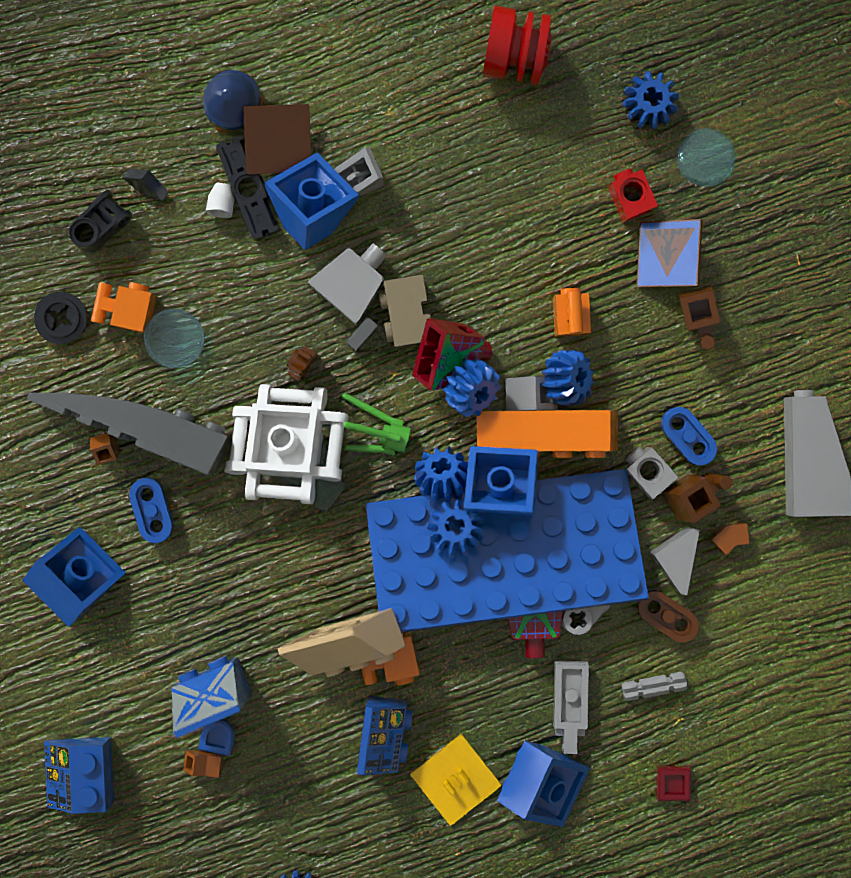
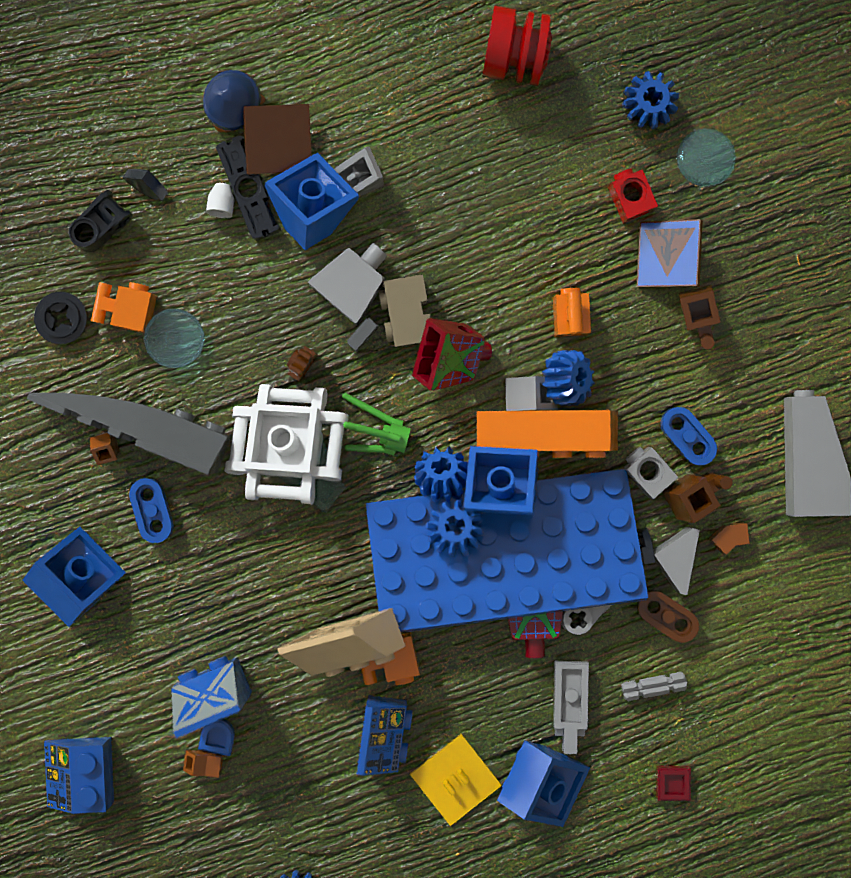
blue gear [443,358,502,417] -> none
none -> black tile [637,528,655,564]

